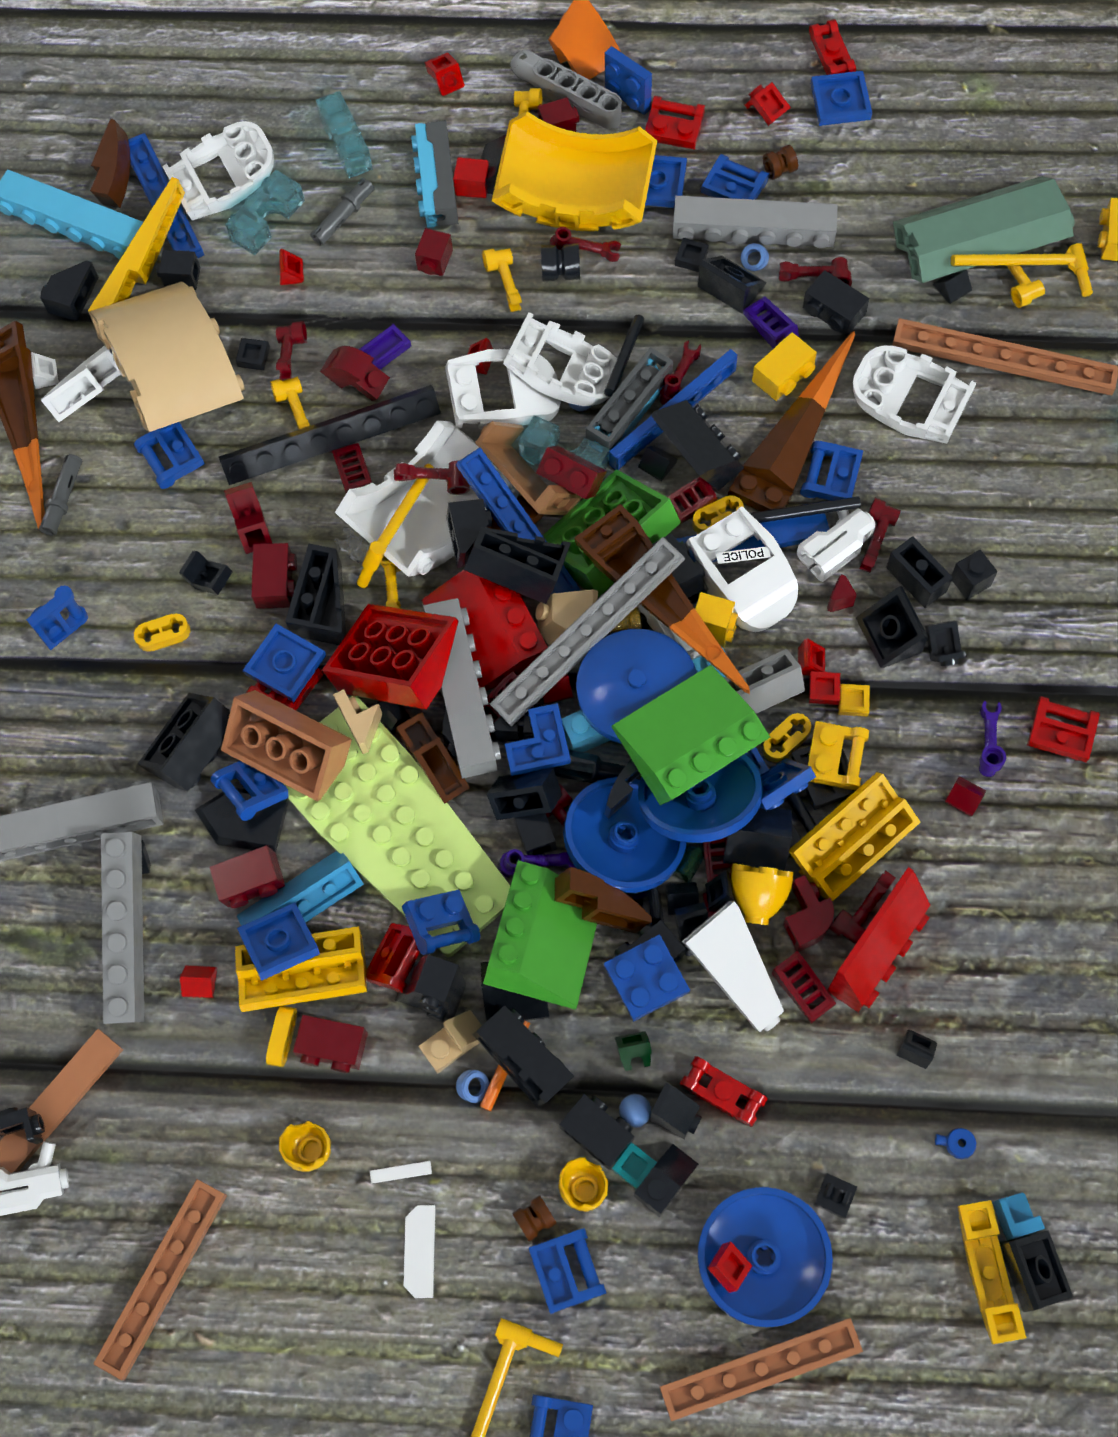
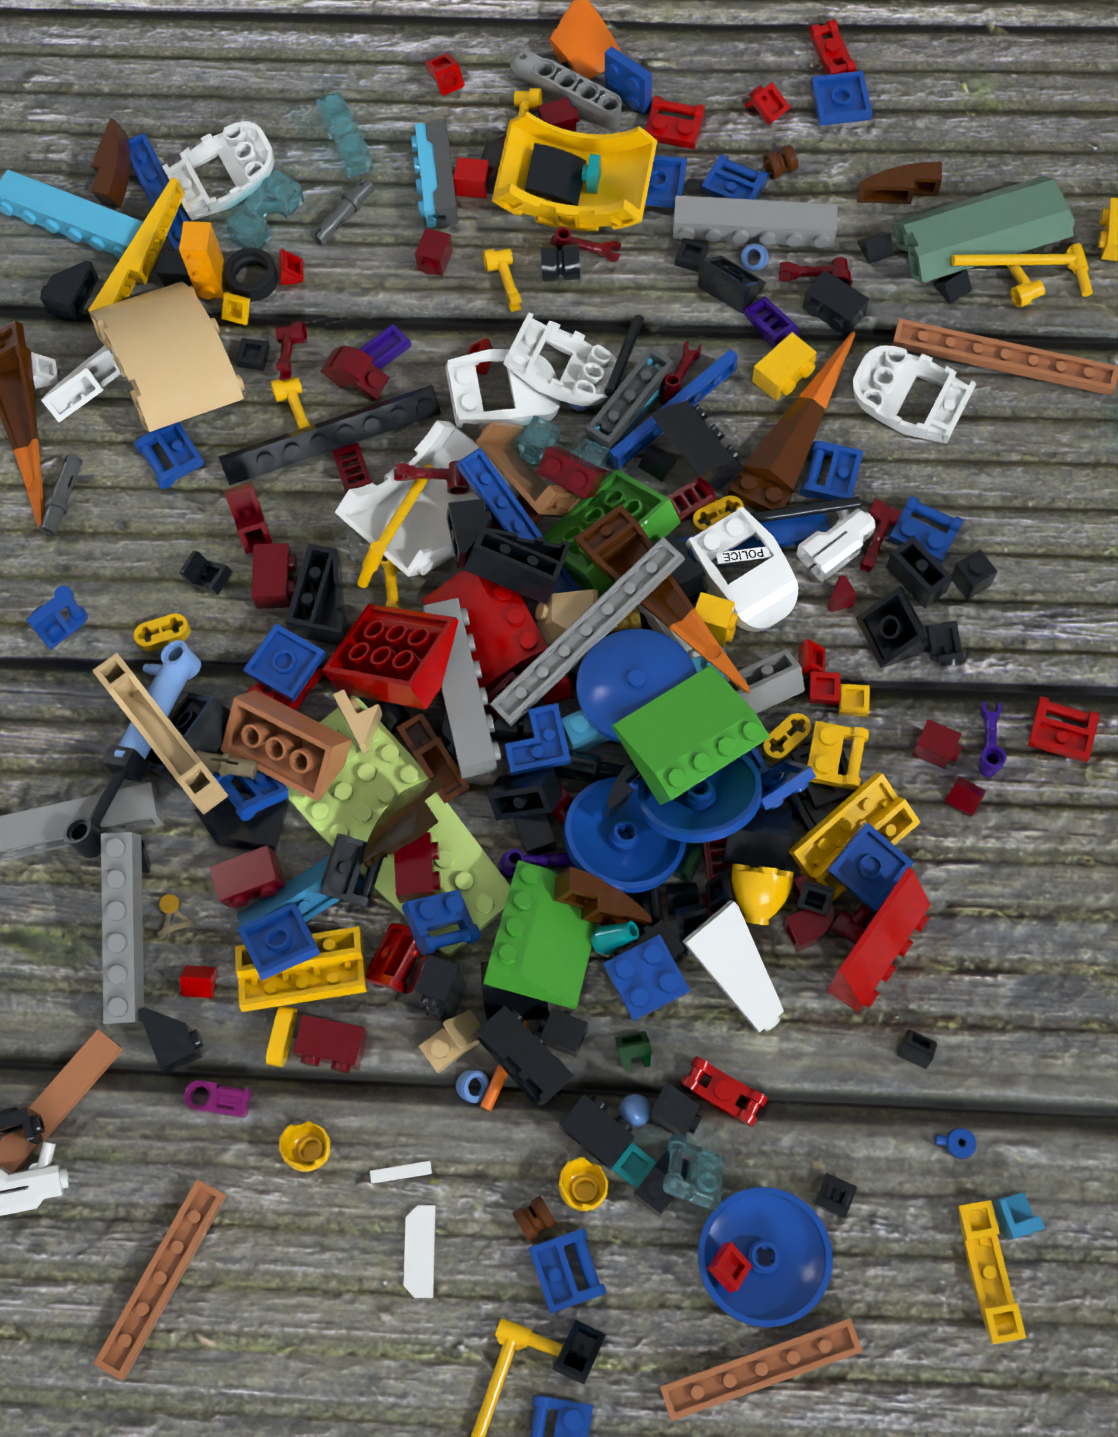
dark red slope [772,951,836,1024] -> none
black slope [1000,1230,1073,1312] -> none
none -> piece [64,640,201,858]
none -> tan arch [92,653,228,815]
none -> black slope [139,1007,203,1073]
none -> piece [157,894,197,940]
none -> light orange brick [179,221,226,299]
none -> magenta piece [184,1080,252,1118]
none -> dark tan pin [195,750,258,779]
none -> yellow slope [221,292,250,326]
none -> black tyre [224,247,278,302]
none -> black plate [318,833,388,908]
none -> dark brown slope [362,775,444,868]
none -> dark red brick [394,832,441,903]
none -> black slope [525,143,586,206]
none -> black brick [537,1008,588,1057]
none -> black slope [553,1320,606,1385]
none -> teal plate [582,154,601,194]
none -> teal cone [591,921,639,955]
none -> clear light blue plate [663,1134,725,1212]
none -> black slope [796,879,836,916]
none -> blue plate [825,822,914,911]
none -> reddish brown slope [857,162,942,204]
none -> black slope [858,232,894,264]
none -> blue plate [888,495,964,564]
none -> dark red brick [912,719,963,769]

